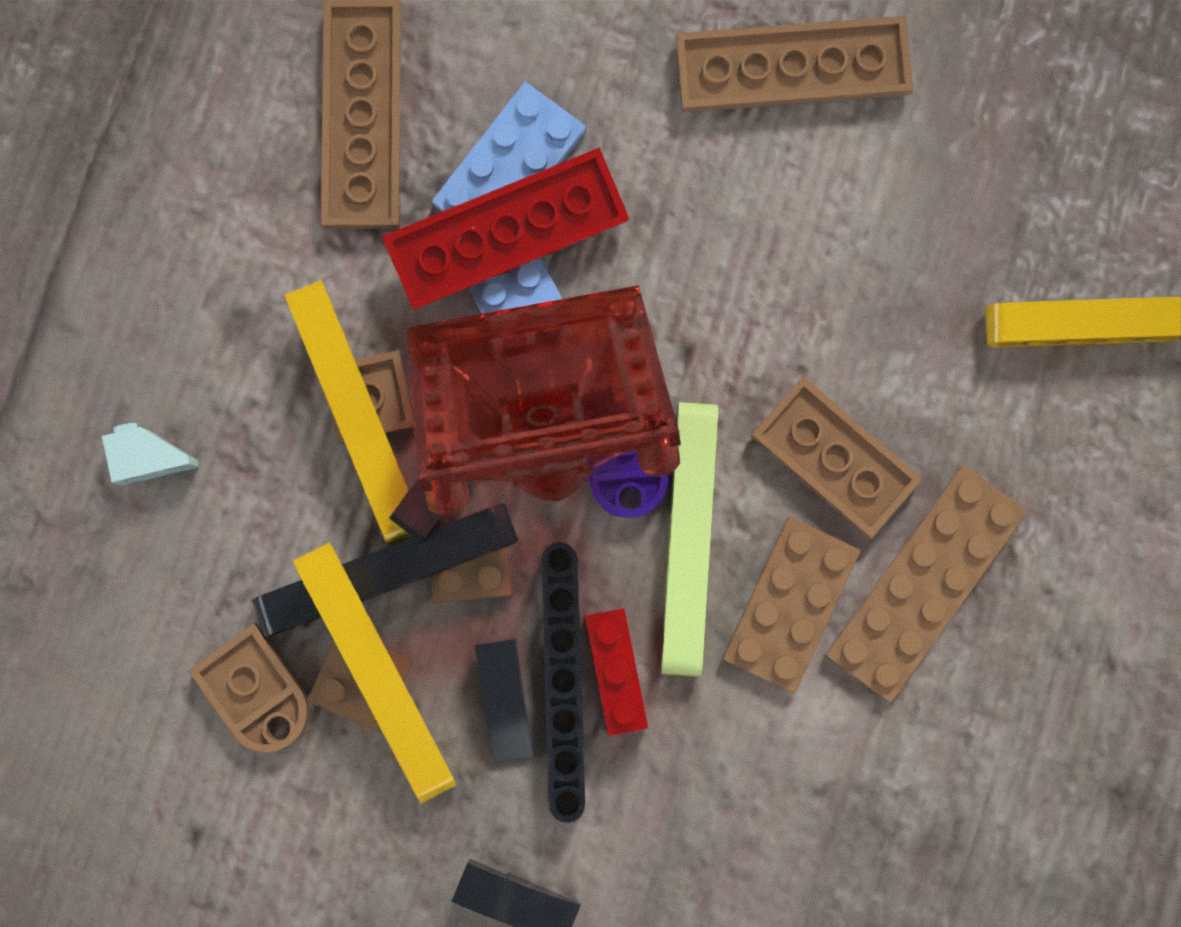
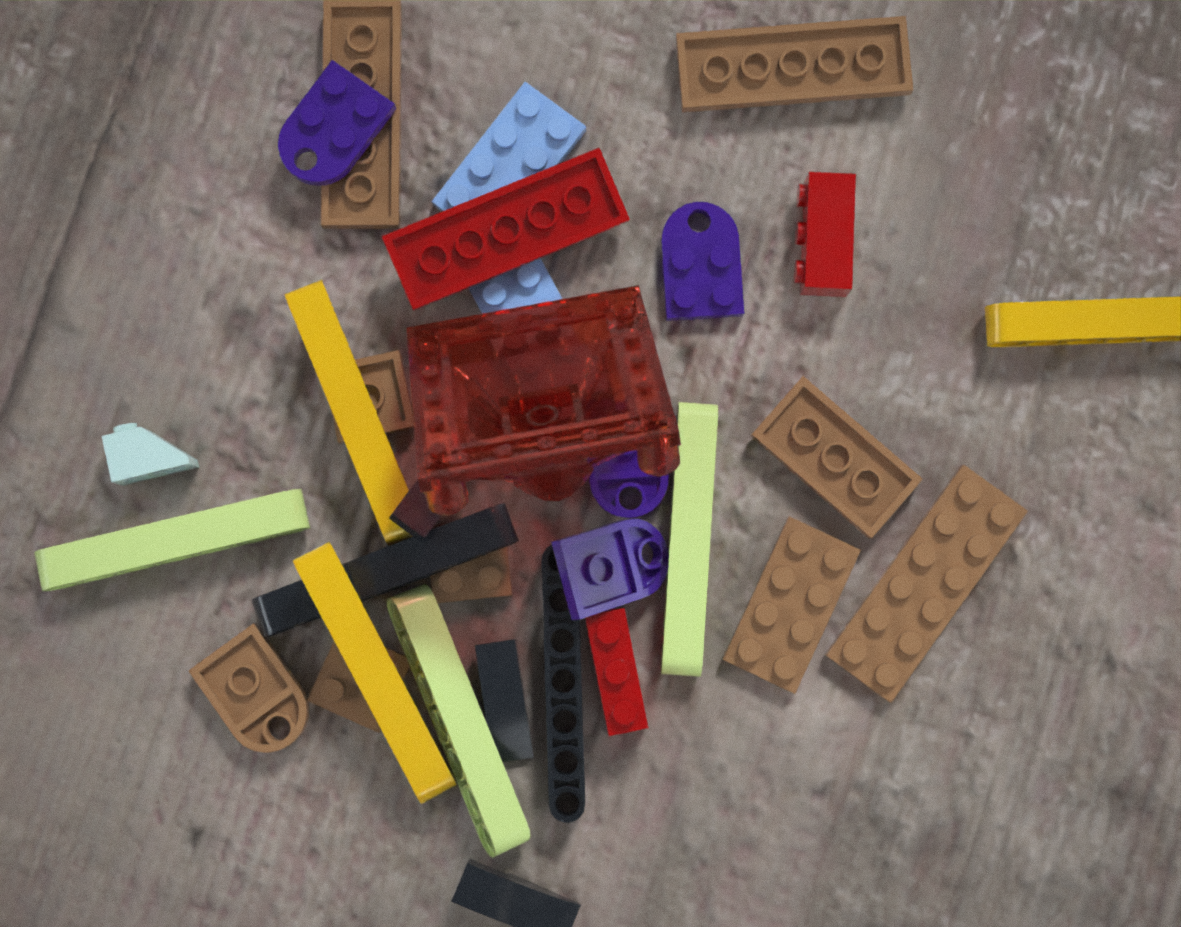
none -> yellowish green beam [34,489,310,591]
none -> dark purple plate [278,60,397,186]
none -> yellowish green beam [387,584,530,858]
none -> dark purple plate [551,519,669,620]
none -> dark purple plate [661,202,745,321]
none -> red brick [794,172,856,297]

